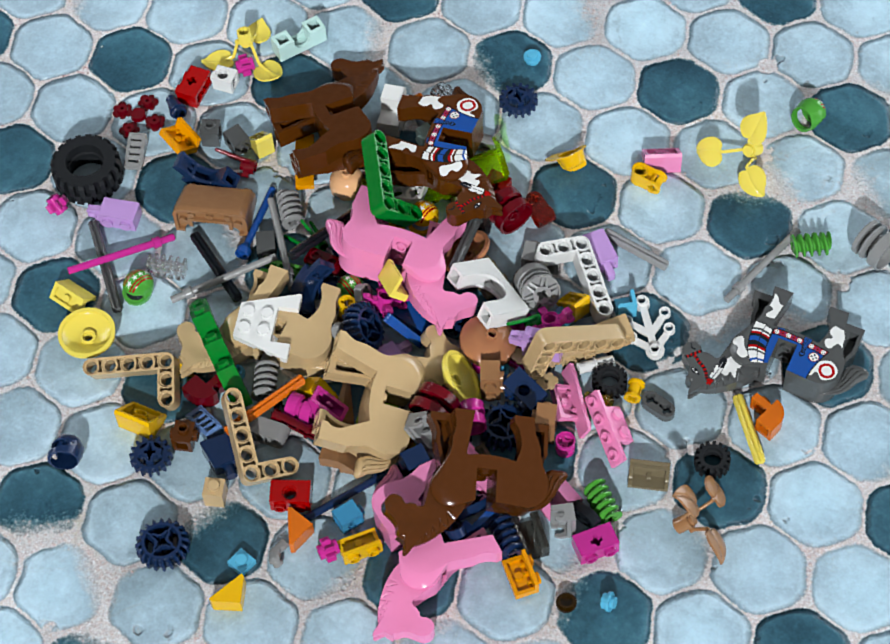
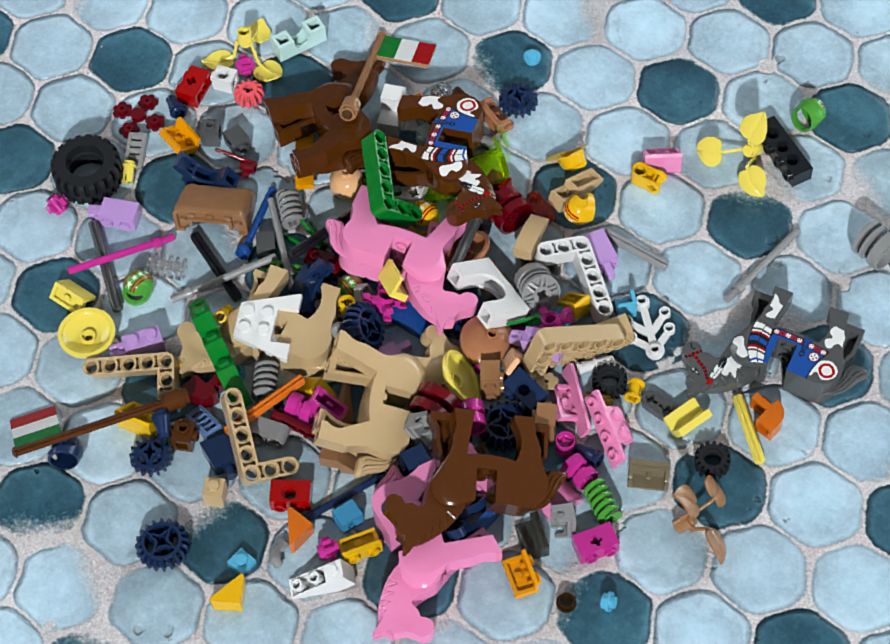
light yellow slope [249,131,275,159] -> none
blue beam [383,312,422,348] -> none
dark blue piece [489,515,523,561] -> none
black beam [573,500,601,529] -> none
bright green piece [790,231,832,258] -> none
none -> flag [10,387,191,458]
none -> lavender hinge [109,325,166,363]
none -> light yellow pin [122,160,136,184]
none -> dark blue cone [151,409,171,439]
none -> yellow pin [214,305,235,323]
none -> coral gear [234,79,264,109]
none -> white slope [289,559,356,599]
none -> flag [339,32,436,121]
none -> nougat hinge [479,97,514,135]
none -> light nougat slope [502,347,524,376]
none -> tan slope [513,214,549,261]
none -> tan slope [547,168,604,213]
none -> dark pink wheel [561,453,599,491]
none -> yellow helmet [563,192,595,225]
none -> dark blue cone [573,443,604,468]
none -> light yellow panel [663,397,712,438]
none -> black brick [761,116,813,187]

